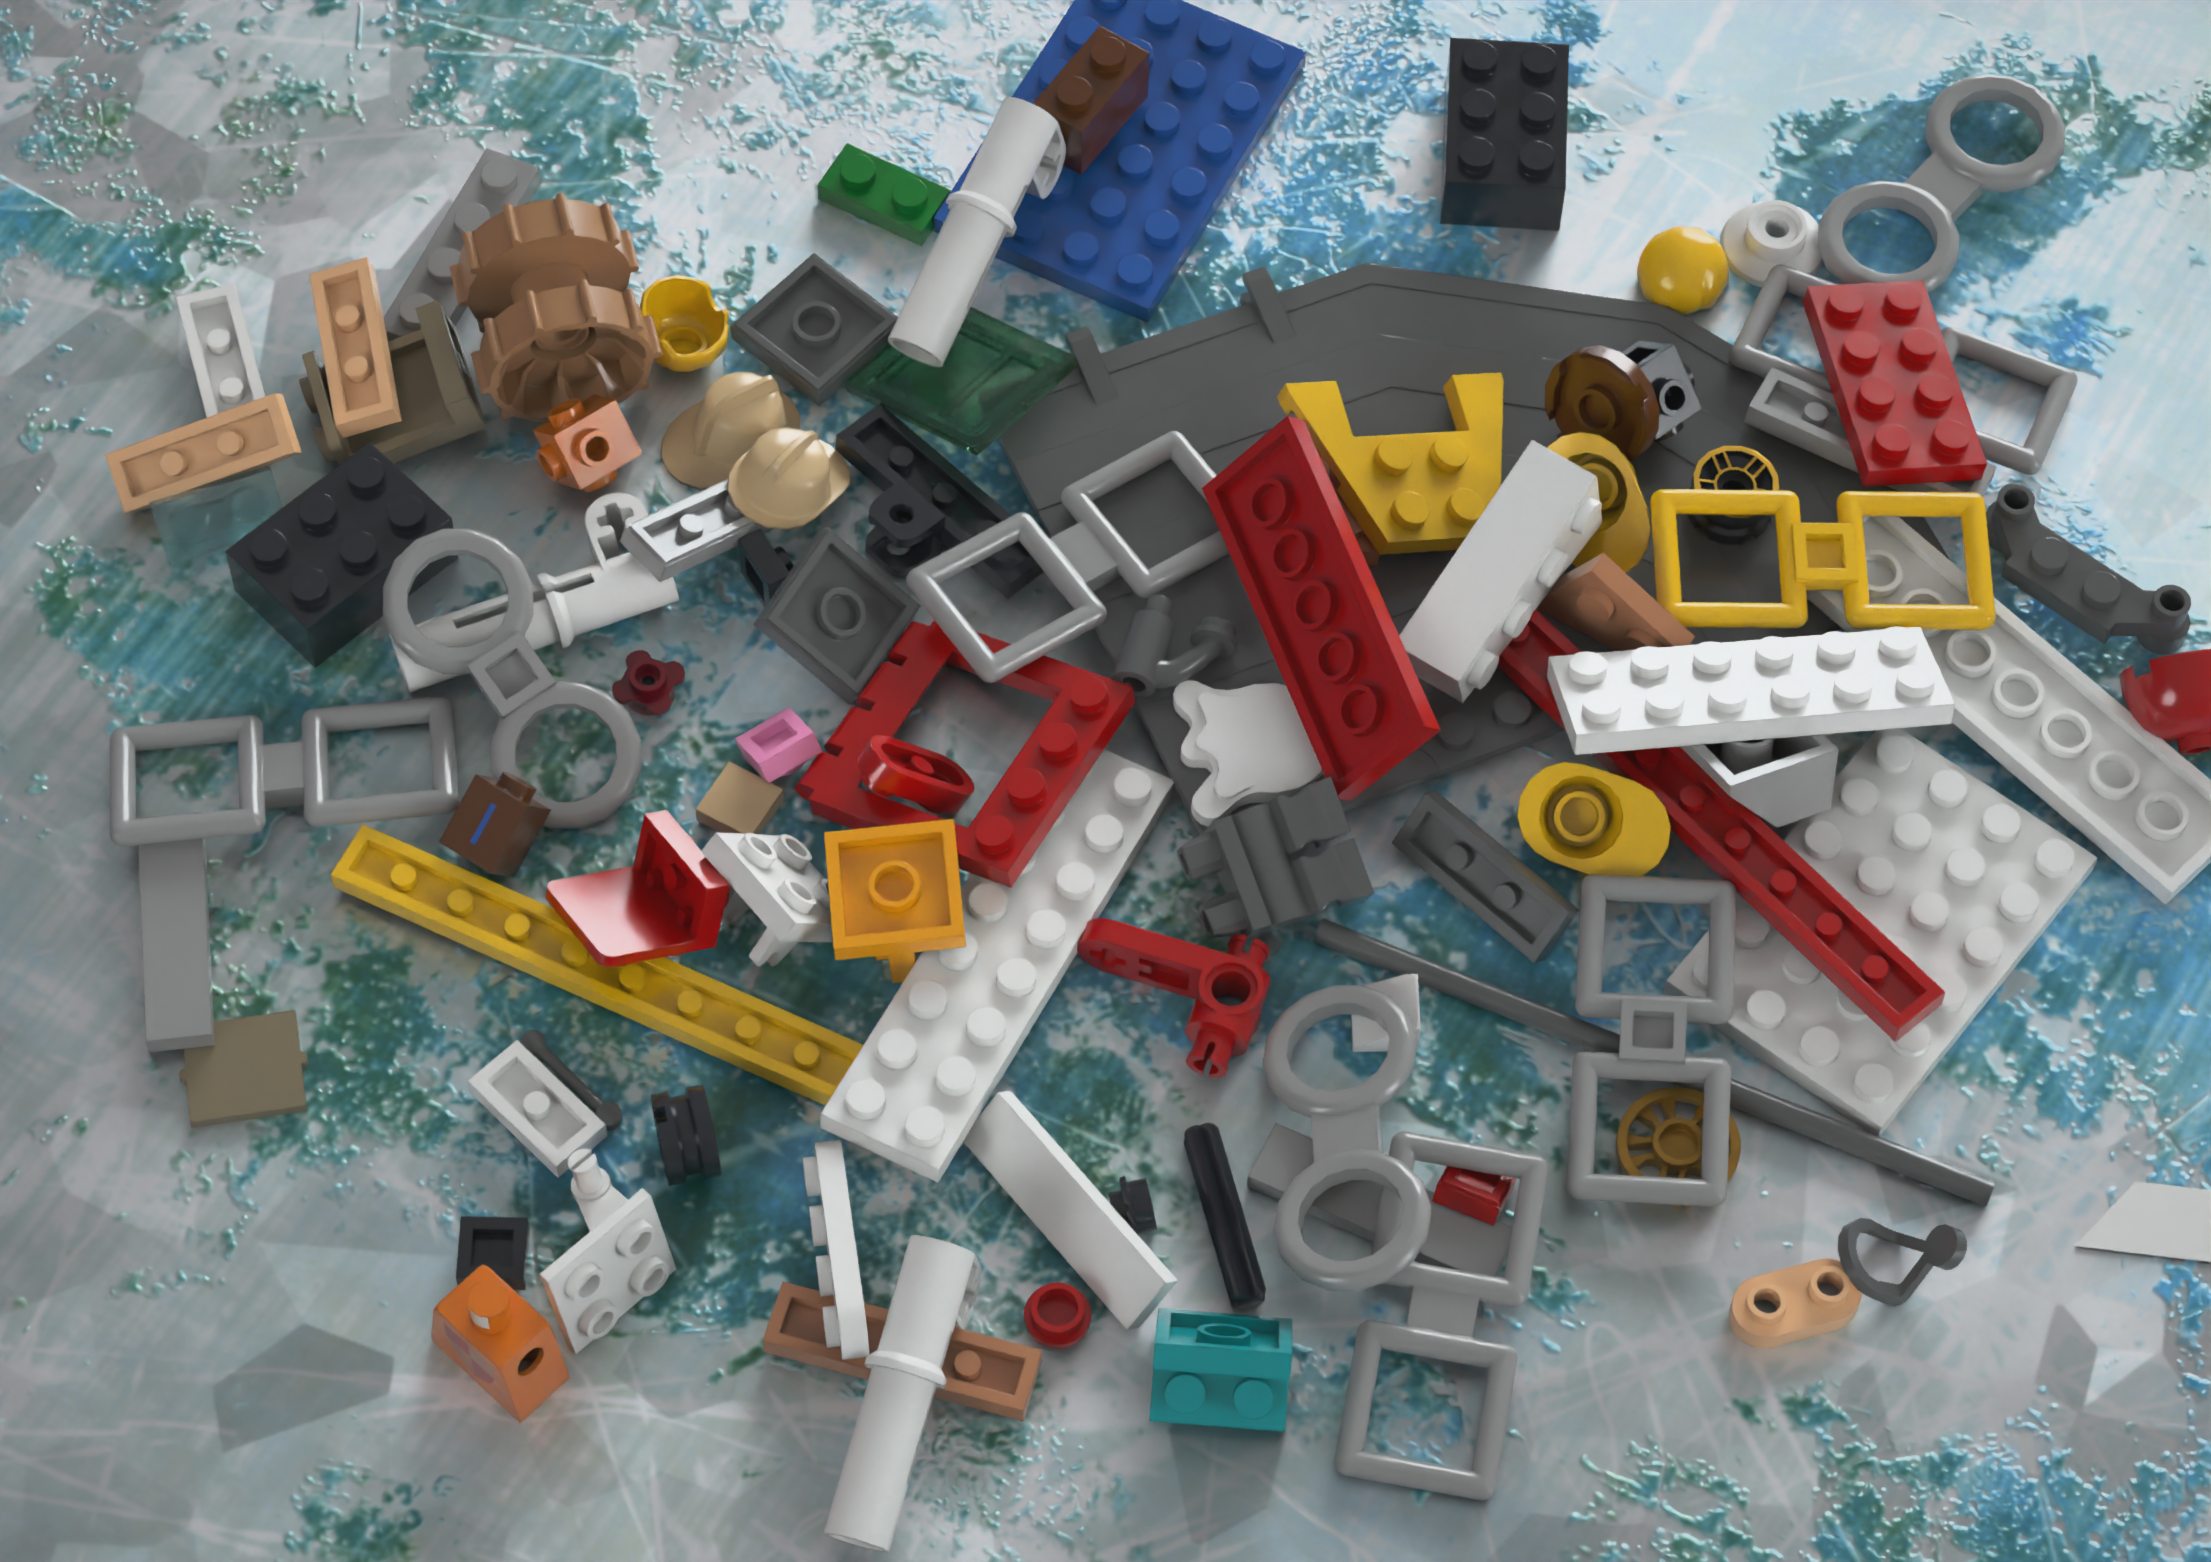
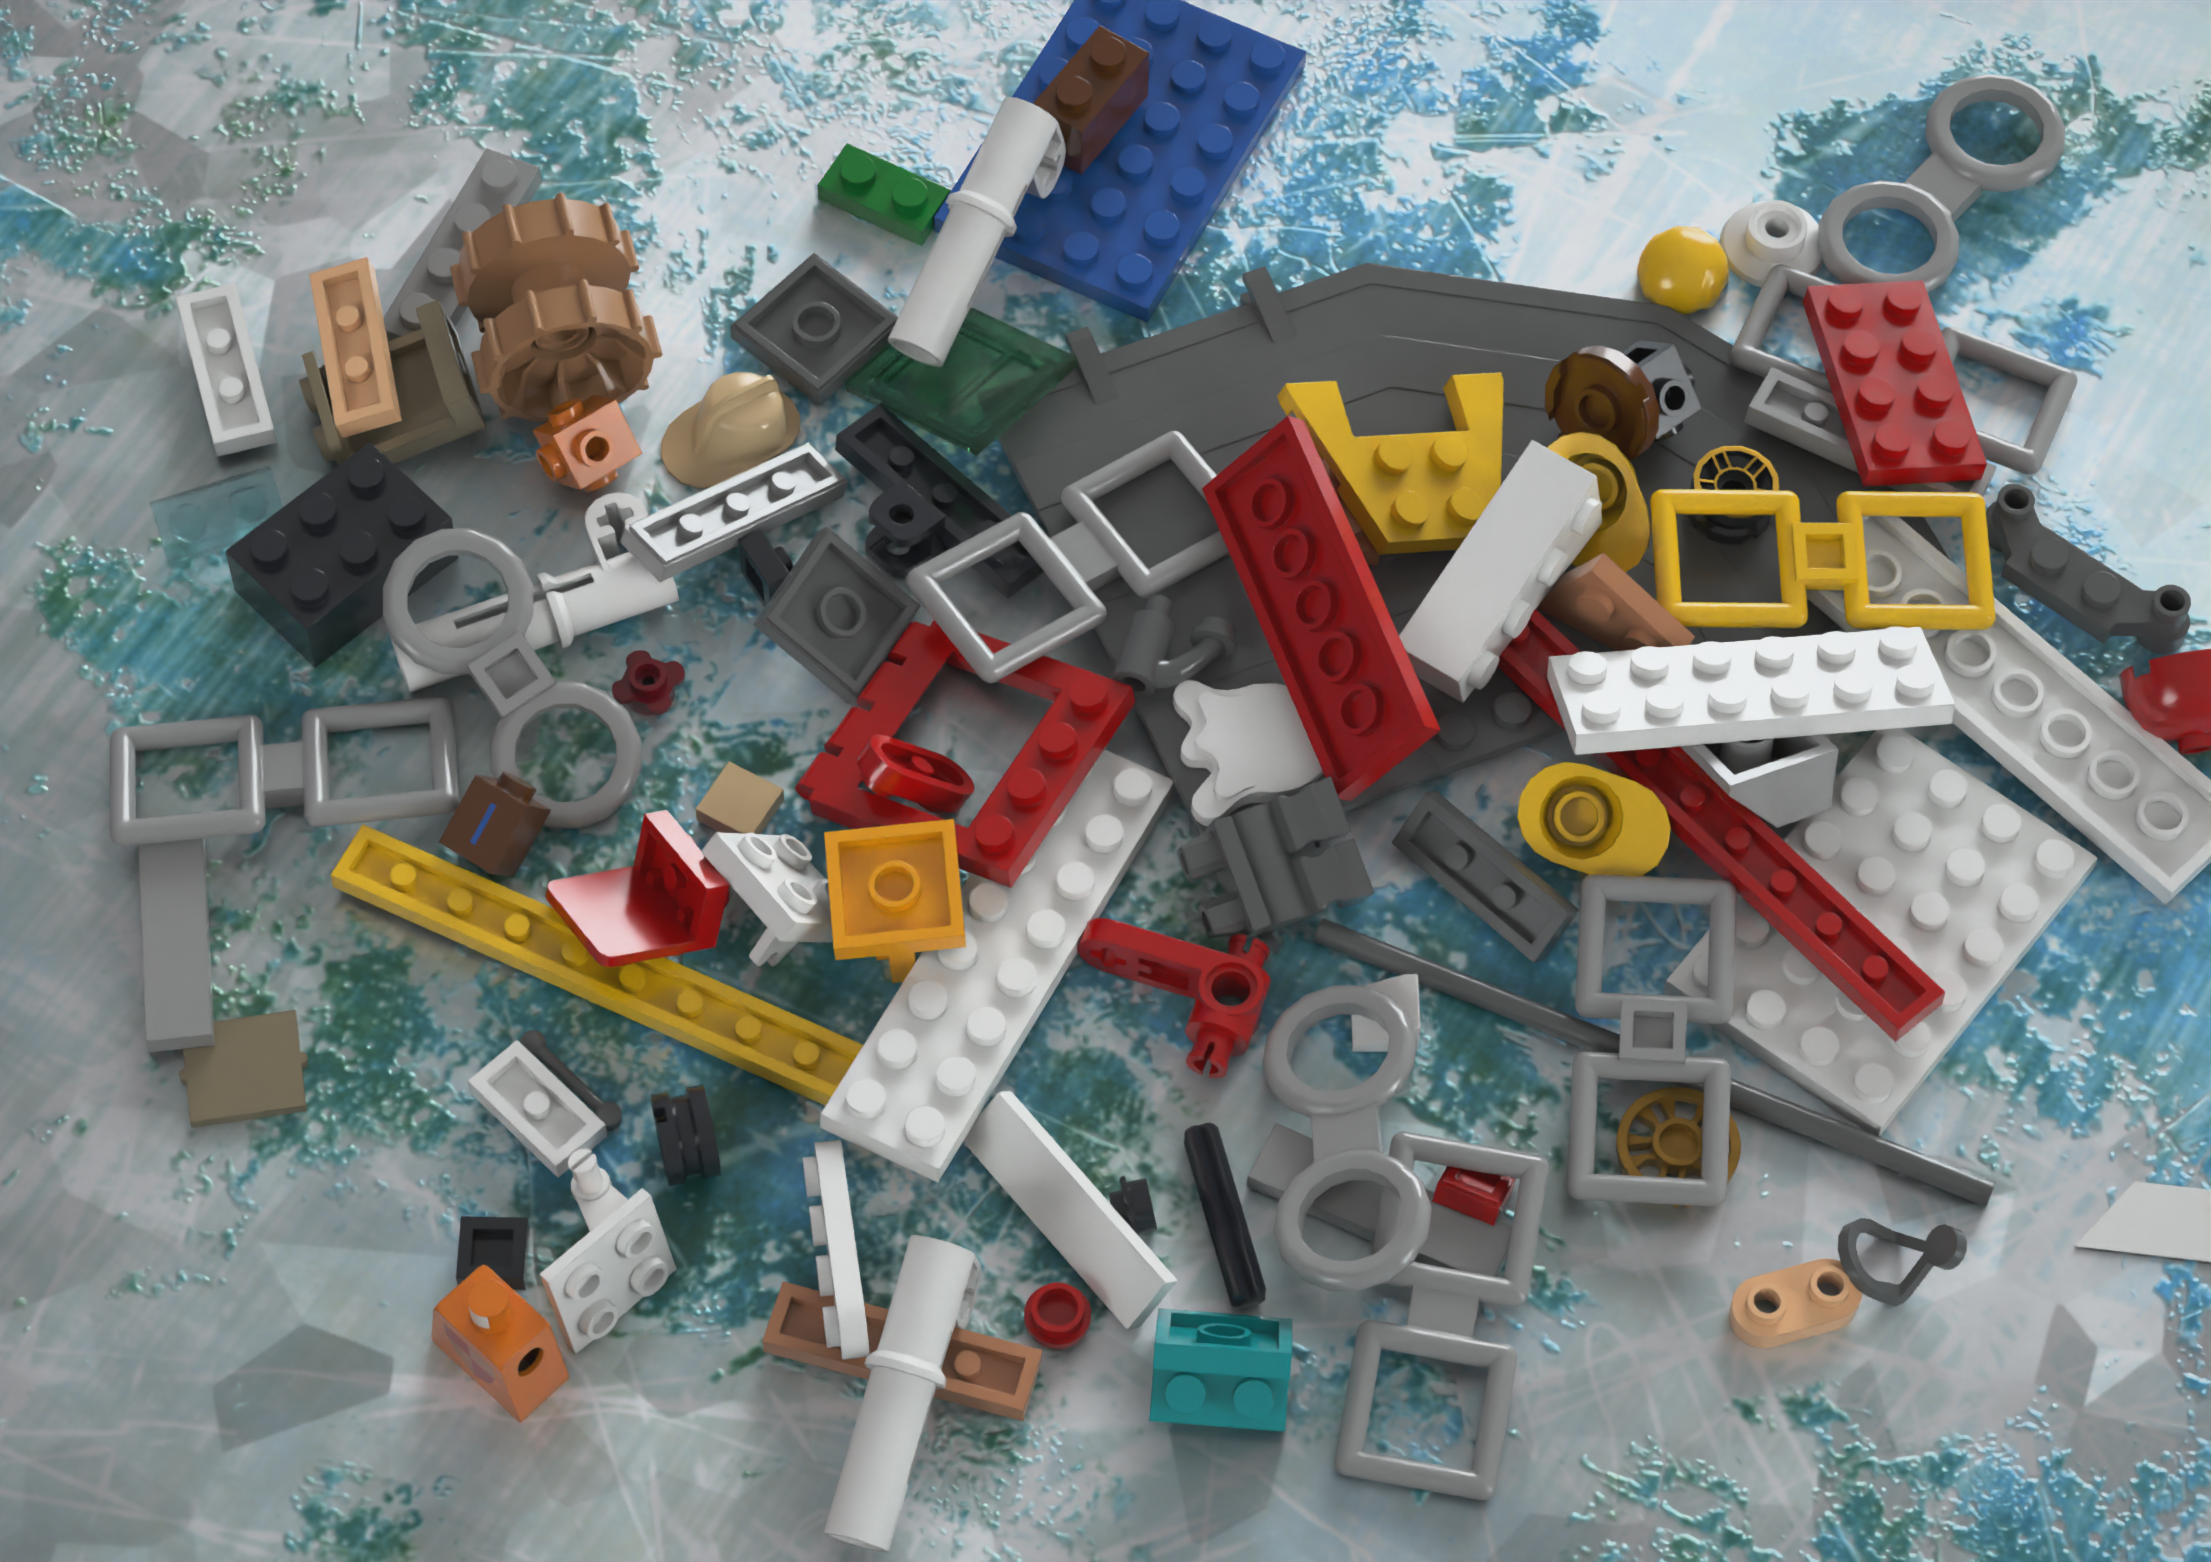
light nougat plate [105,393,302,514] -> none
yellow hair [639,275,729,373] -> none
tan piece [728,427,850,530] -> none
bright pink plate [735,707,823,784] -> none
black brick [1440,37,1569,231] -> none

